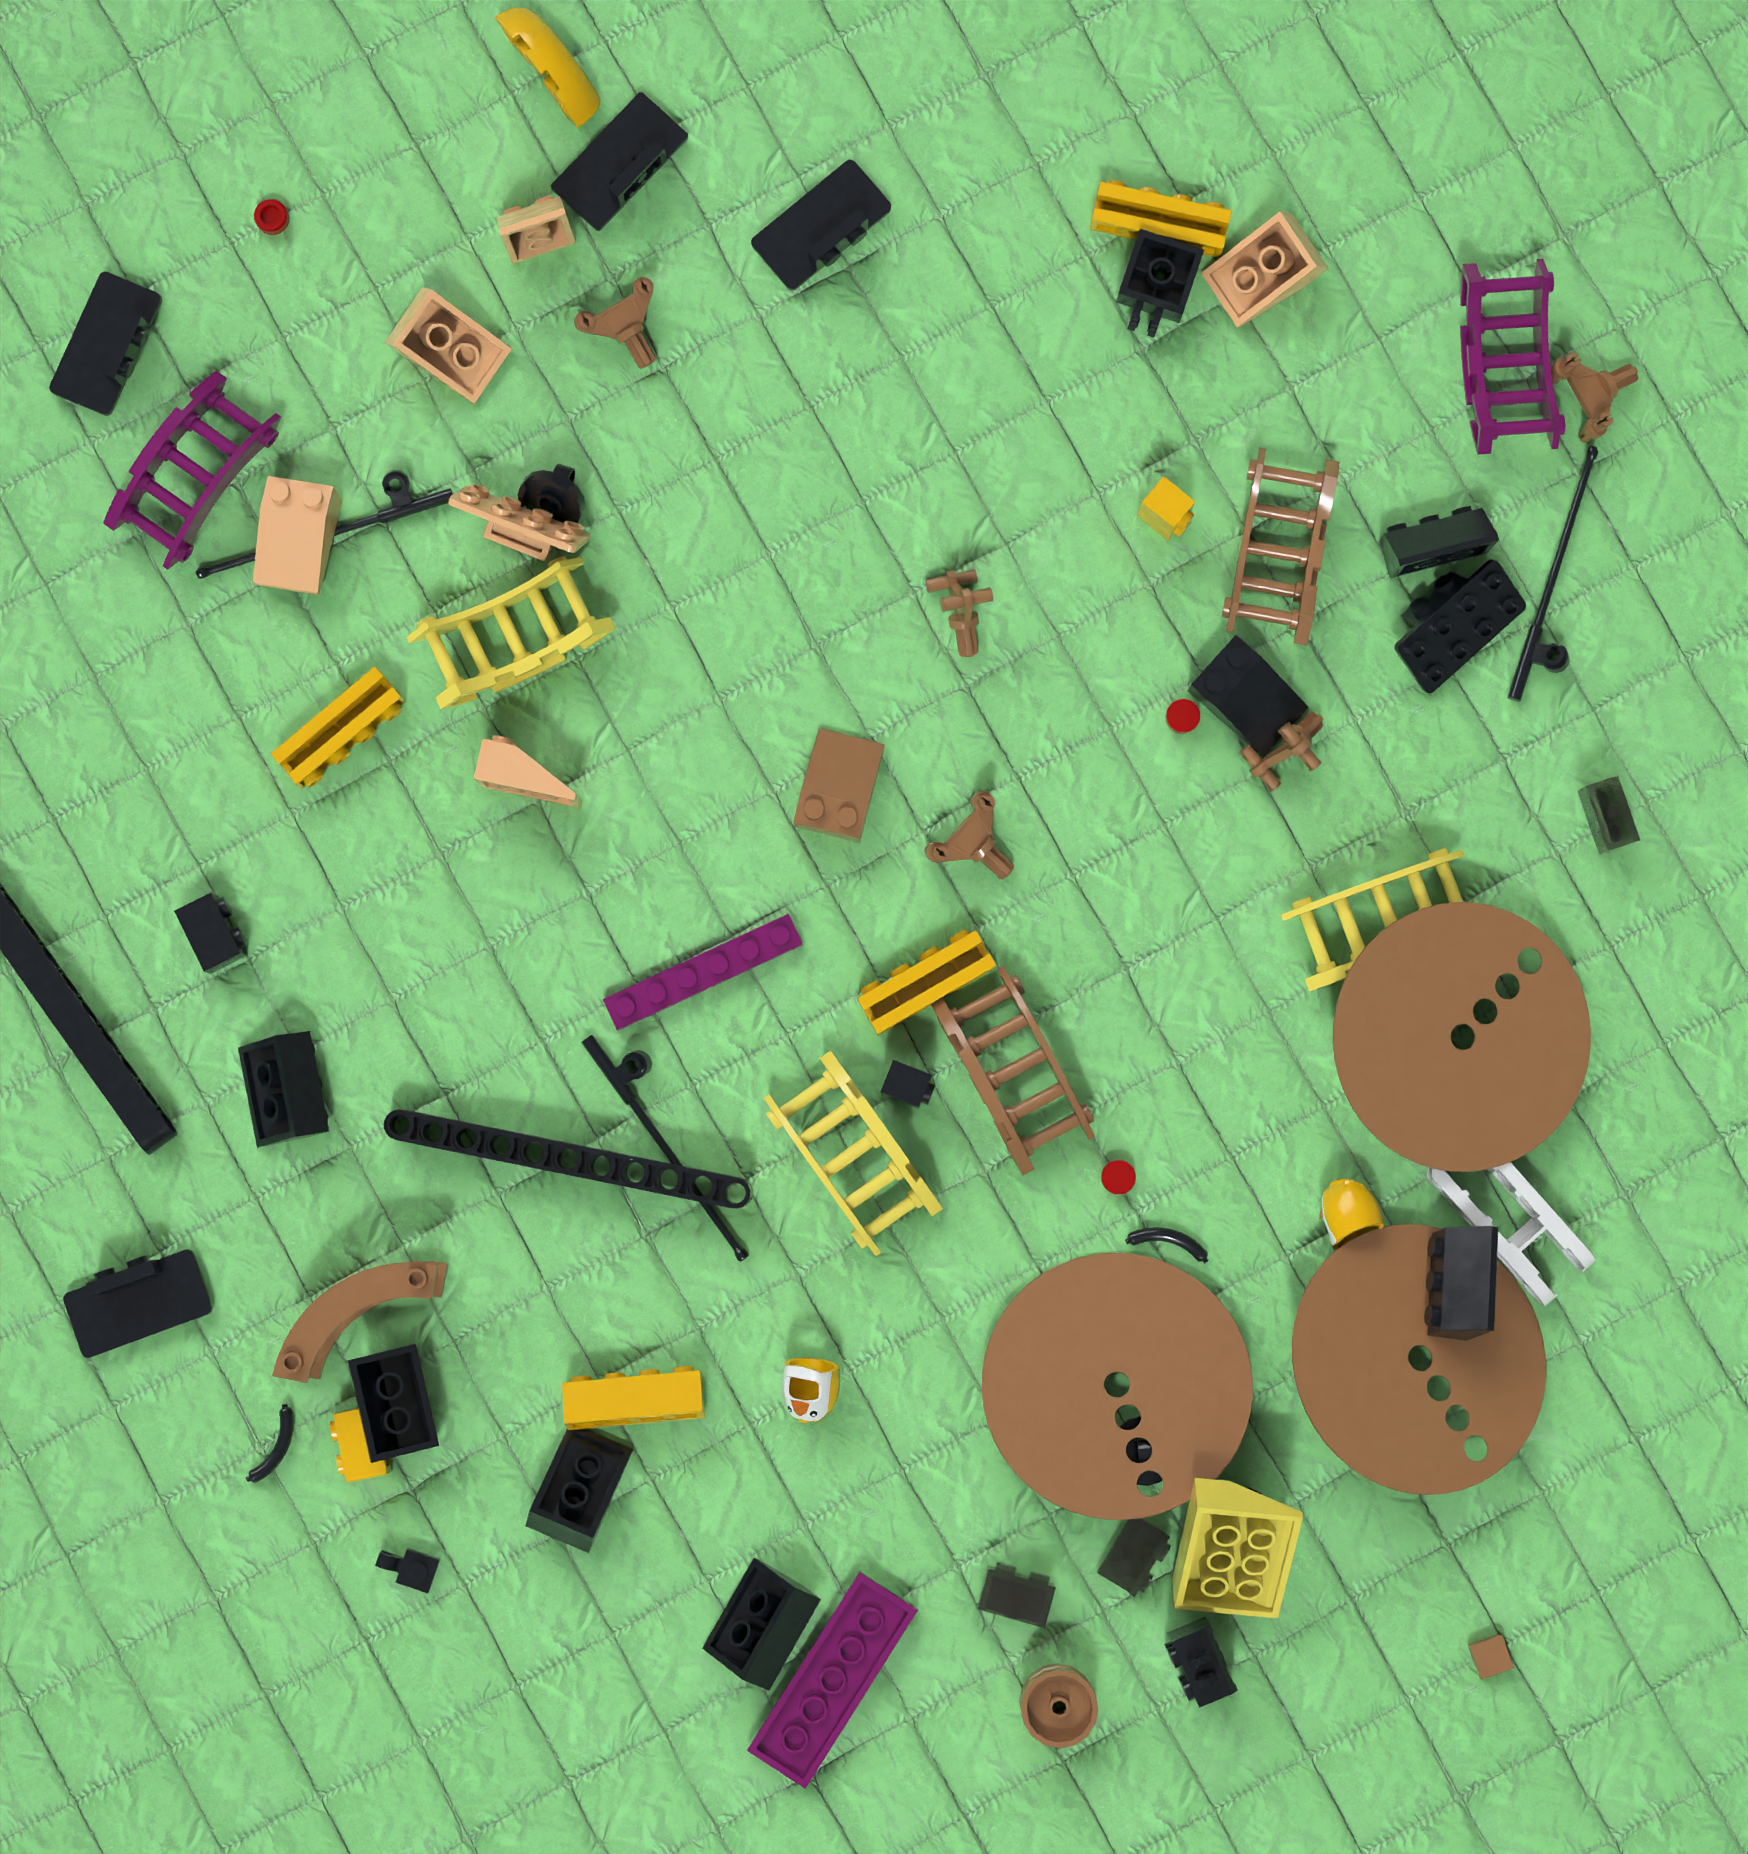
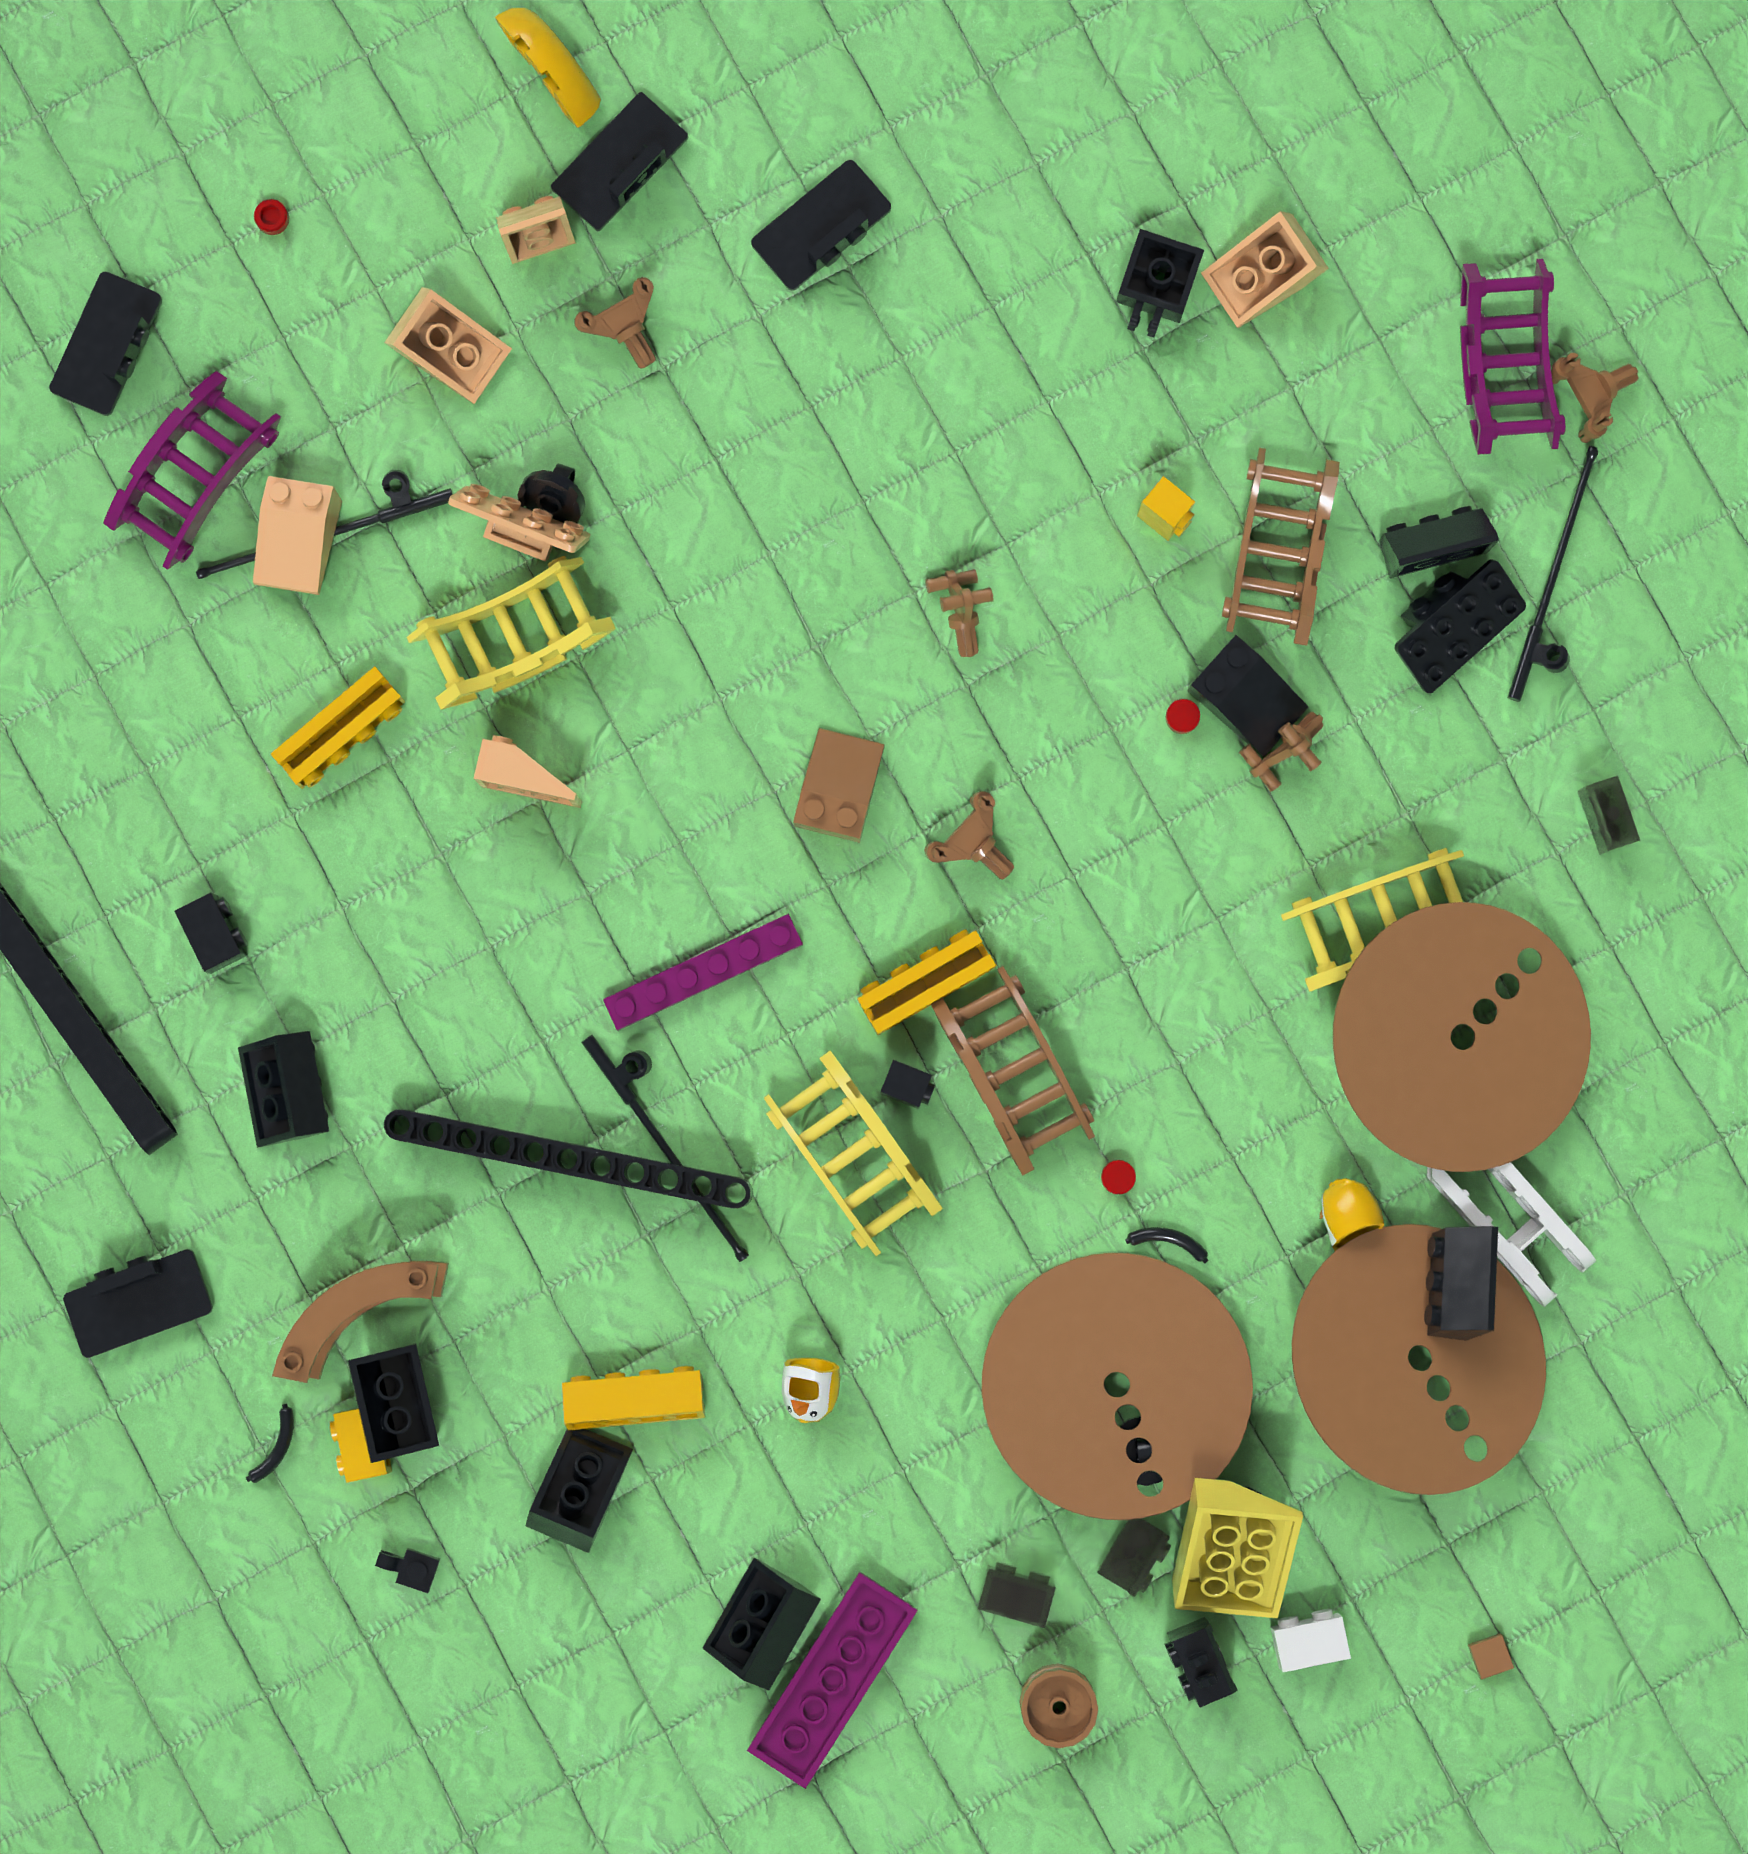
yellow brick [1090,180,1232,258] -> none
none -> white brick [1270,1609,1351,1672]

